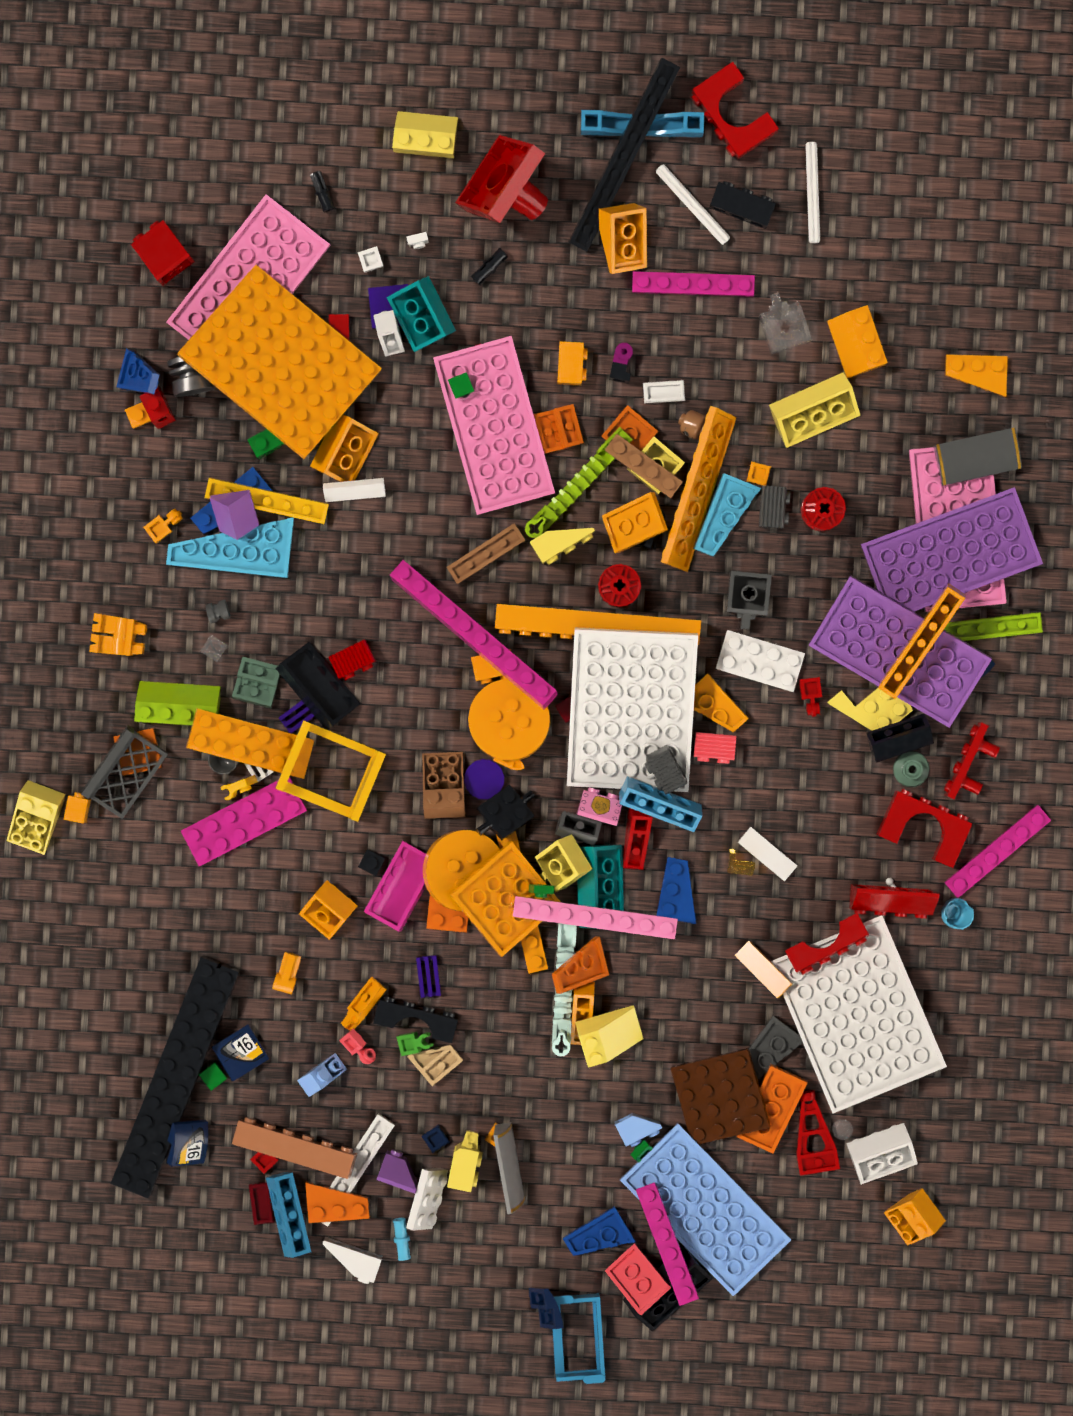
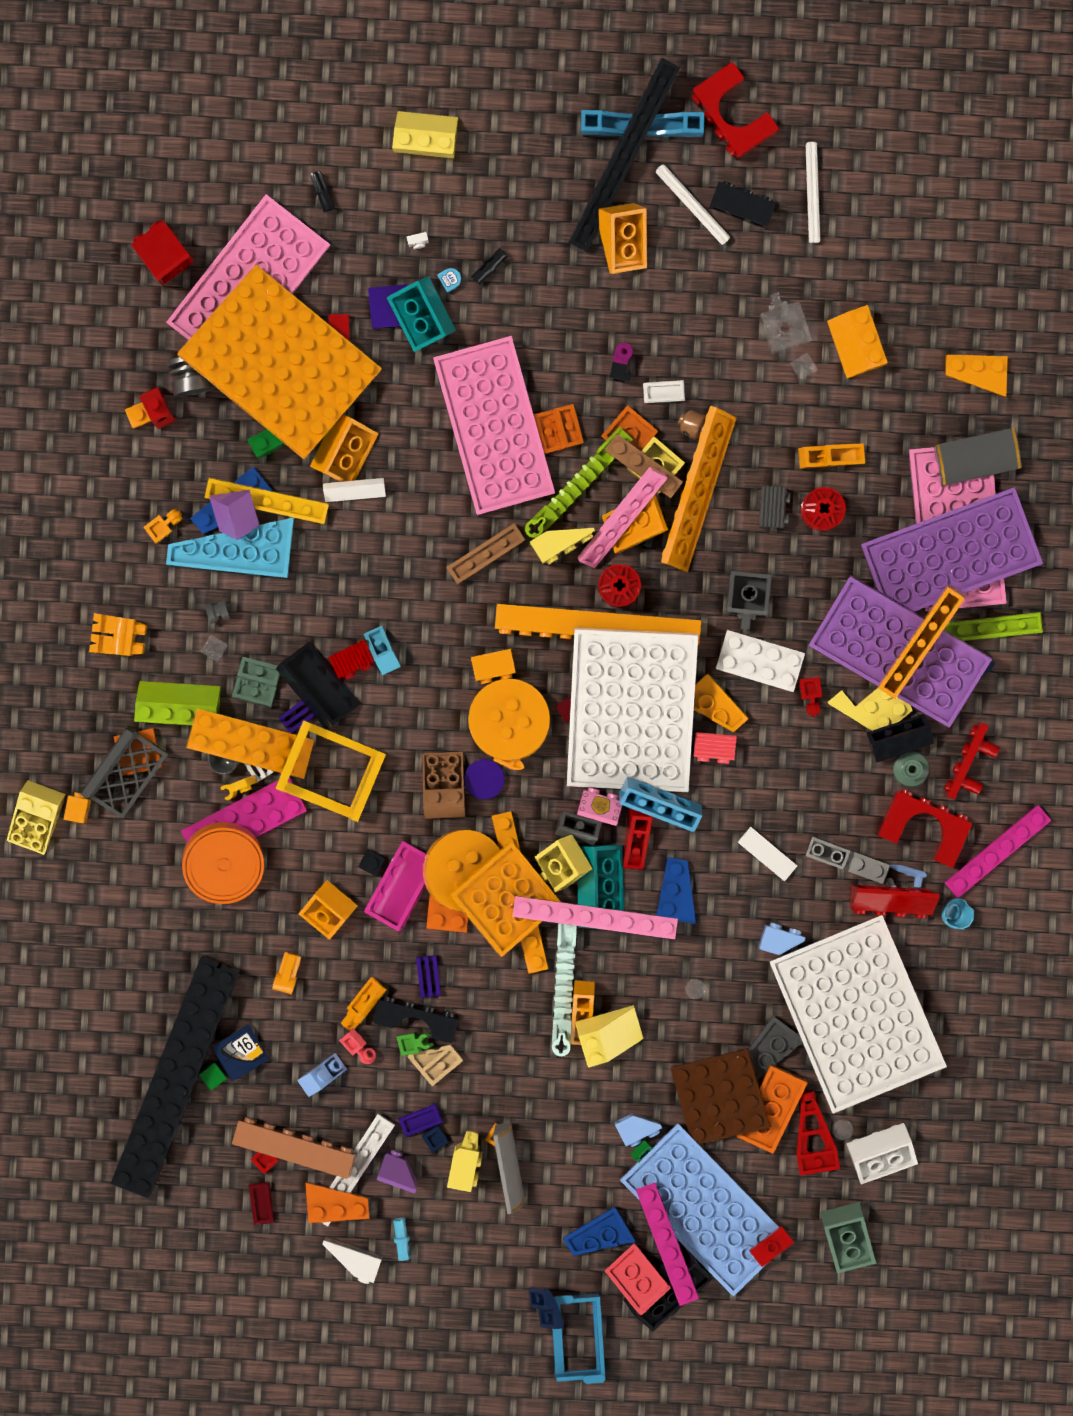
blue wing [116,348,159,394] -> none
dark blue slope [167,1120,208,1167] -> none
dark azure brick [266,1172,311,1258] -> none
white plate [358,246,384,273] -> none
white slope [374,310,405,357] -> none
dark pink brick [390,560,557,710] -> none
white plate [406,1168,448,1231] -> none
green tile [448,372,474,399] -> none
red piece [455,135,548,223] -> none
black plate [476,785,535,841] -> none
green plate [529,884,554,898] -> none
orange wing [552,936,609,994] -> none
light orange brick [557,342,588,386] -> none
dark pink plate [632,271,755,297] -> none
dark grey brick [644,745,687,795] -> none
medium azure wing [694,473,761,556] -> none
clear yellow tile [727,848,755,876] -> none
tile [735,941,793,998] -> none
light orange tile [746,461,771,486] -> none
light yellow slope [769,372,861,448] -> none
red arch [785,913,869,975] -> none
light orange slope [884,1188,946,1245] -> none
none -> orange brick [182,822,264,904]
none -> medium azure slope [364,626,401,675]
none -> dark purple tile [398,1103,443,1137]
none -> tile [437,268,461,293]
none -> bright pink plate [577,467,668,568]
none -> clear tile [685,978,706,999]
none -> red plate [749,1226,794,1267]
none -> light blue slope [758,922,805,955]
none -> clear tile [789,353,818,381]
none -> light orange slope [798,443,865,469]
none -> light grey slope [806,837,890,884]
none -> sand green slope [820,1202,876,1274]
none -> light blue bar [890,865,927,887]

